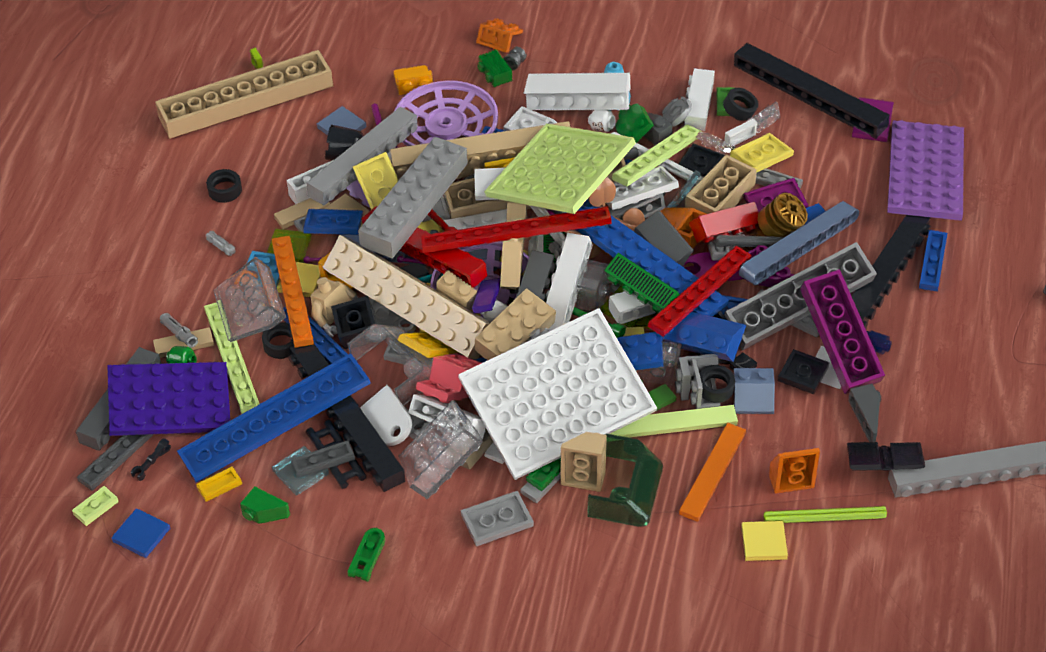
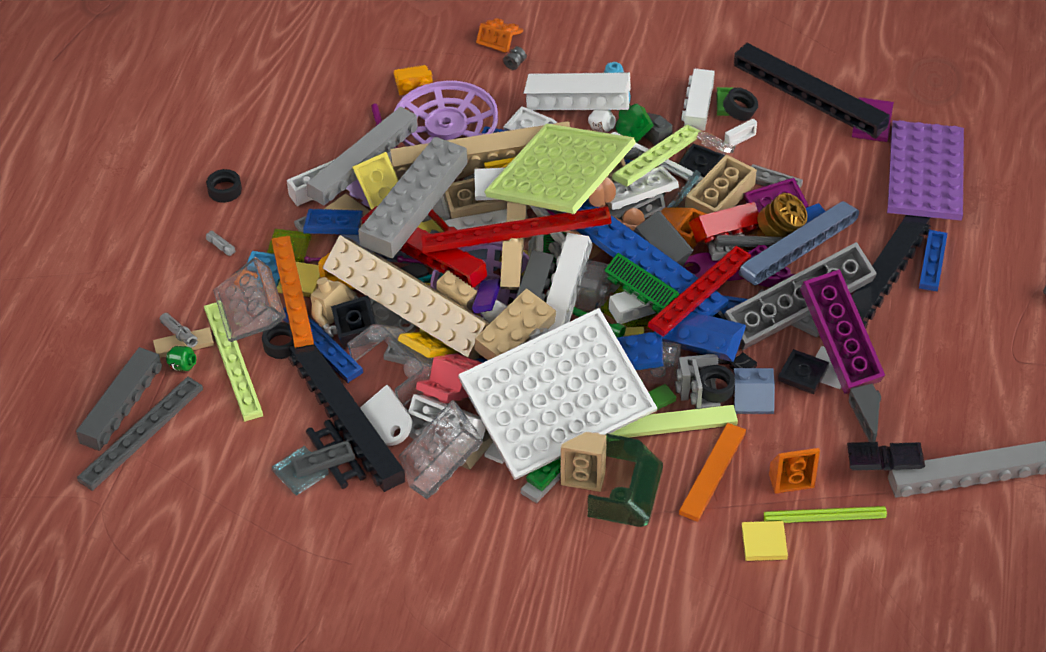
yellowish green plate [72,486,118,526] -> none
dark purple plate [107,362,231,436] -> none
blue tile [111,508,170,558] -> none
black piece [131,438,171,481] -> none
tan brick [155,50,333,139] -> none
blue plate [177,353,371,483] -> none
yellow tile [196,467,242,502] -> none
green slope [240,486,290,524] -> none
lime tile [250,48,263,69] -> none
tan tile [274,198,330,229] -> none
sand blue tile [317,106,367,135] -> none
black cylinder [325,124,364,160] -> none
green plate [347,528,385,582] -> none
light grey plate [461,491,534,547] -> none
green brick [477,49,513,87] -> none
light grey tile [662,97,692,127] -> none
light yellow tile [730,133,794,173] -> none
clear hinge [747,102,781,134] -> none
clear blue brick [867,330,892,354] -> none

